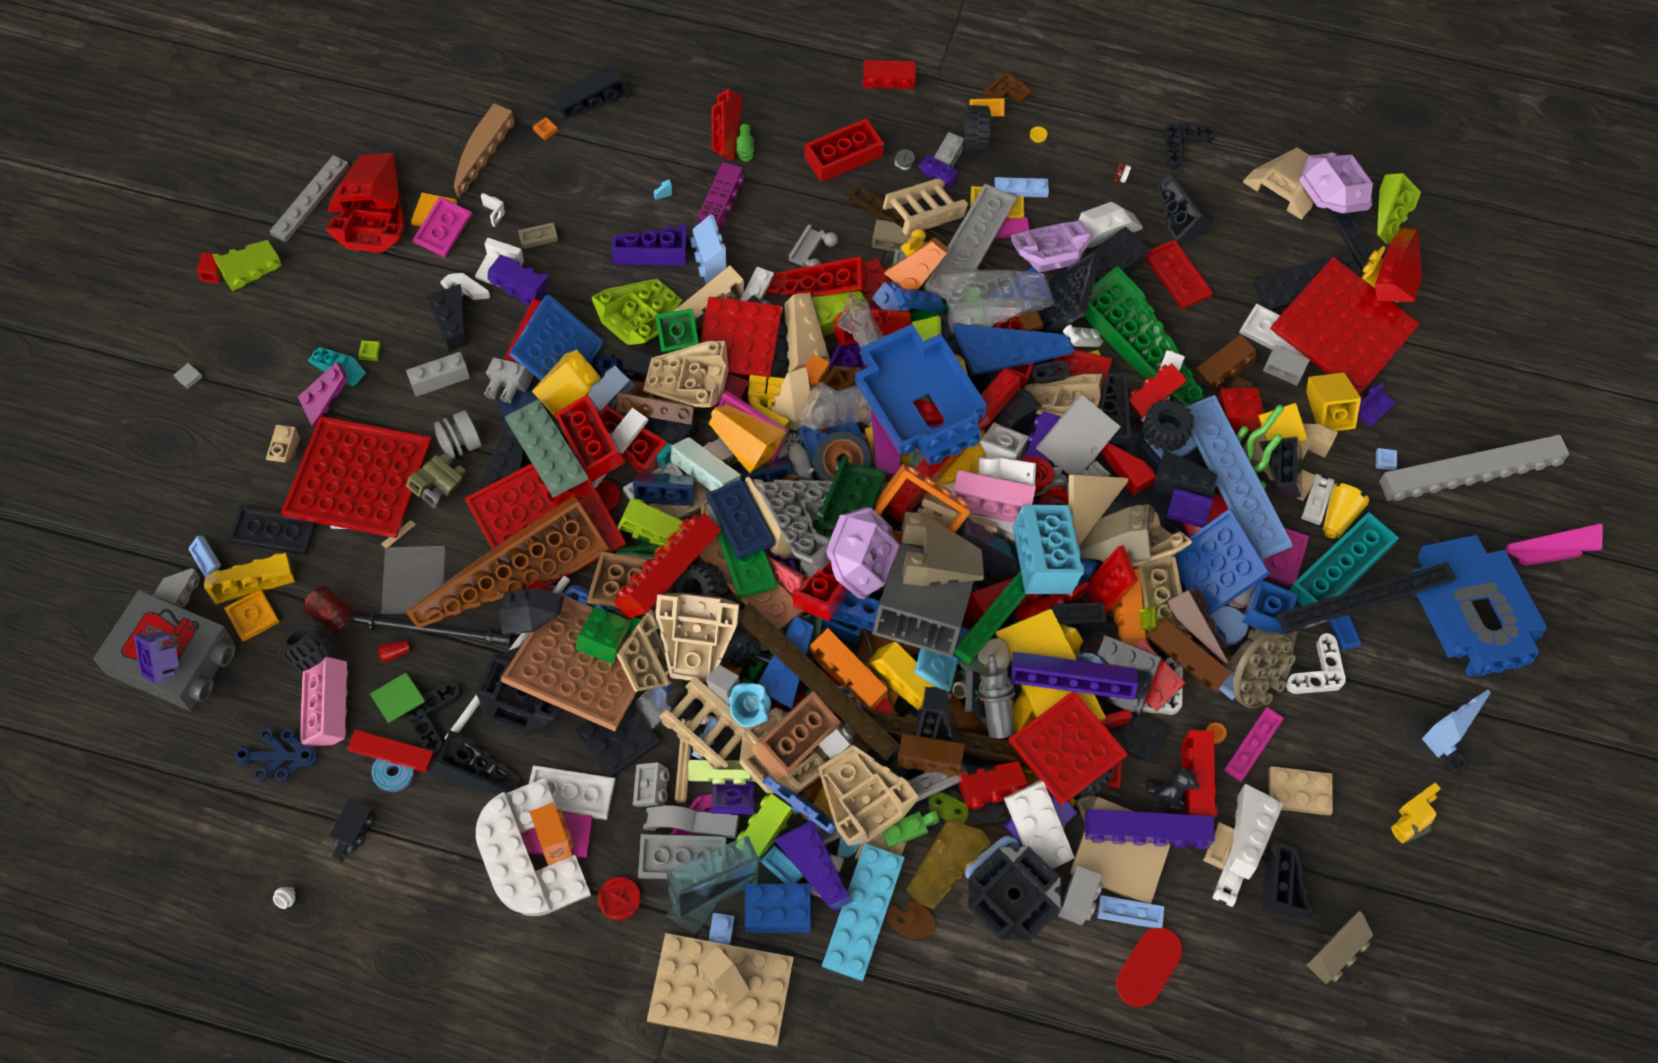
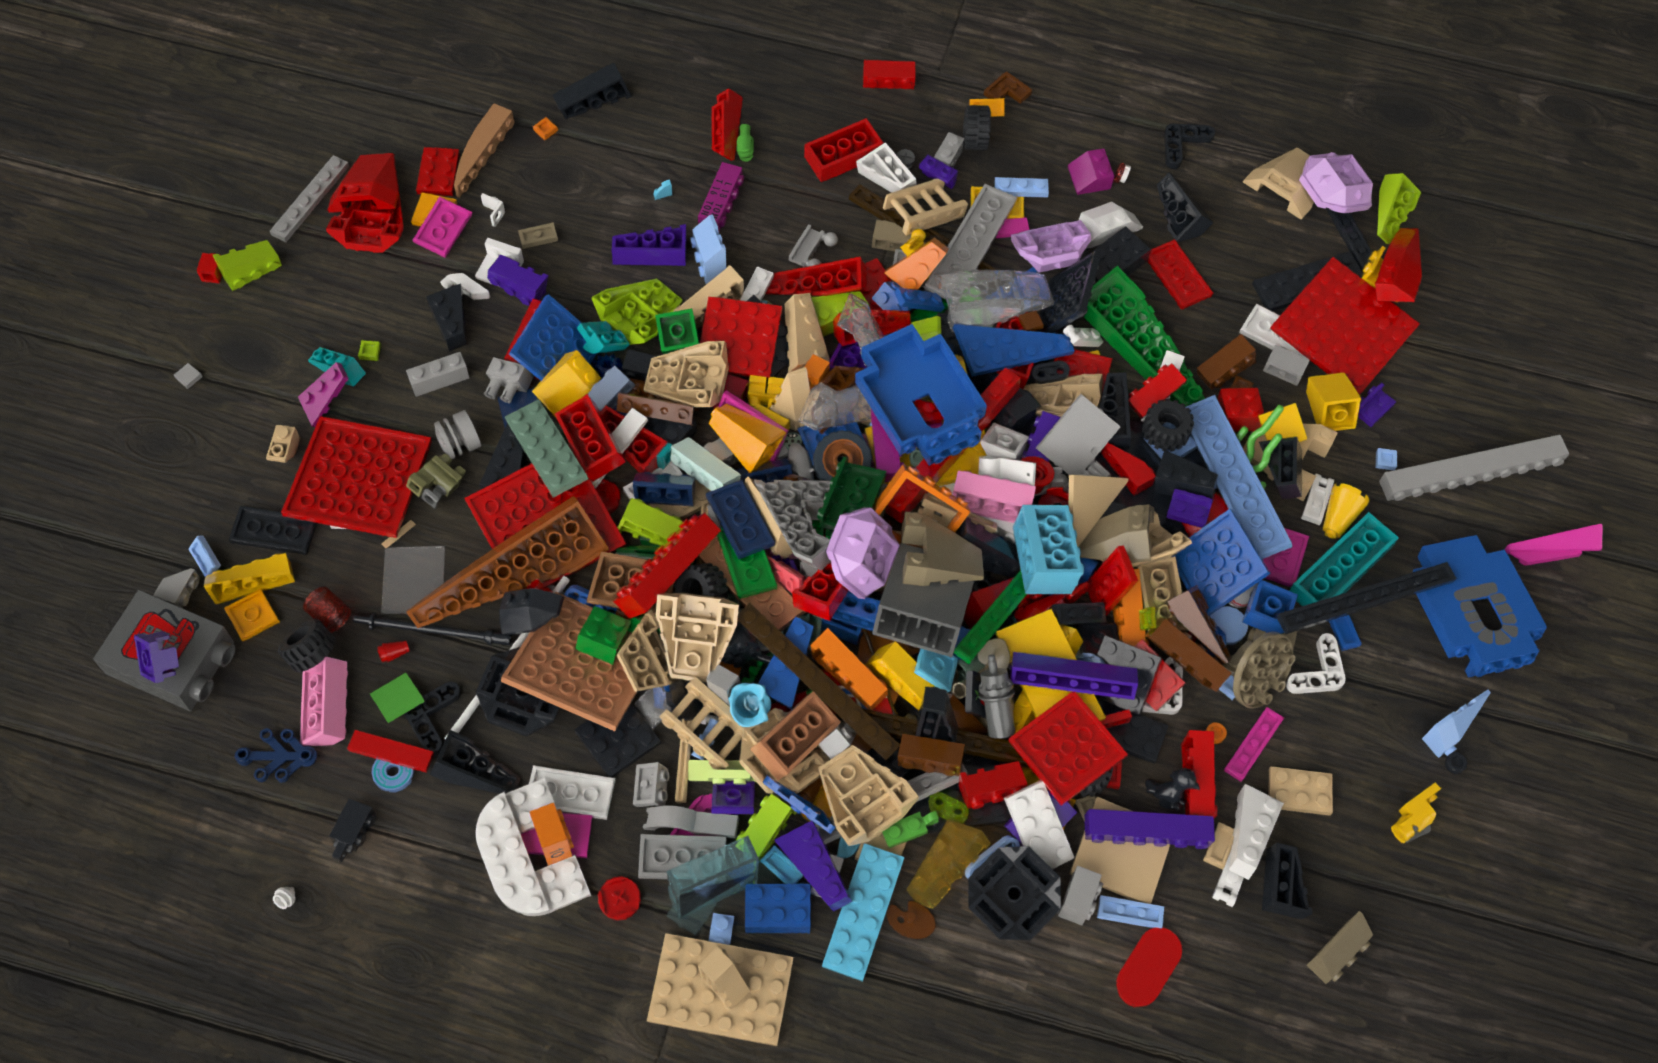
yellow piece [1030,127,1047,143] -> none
none -> red plate [416,147,460,196]
none -> teal brick [577,321,630,354]
none -> white wedge [856,143,917,192]
none -> magenta slope [1068,148,1114,195]

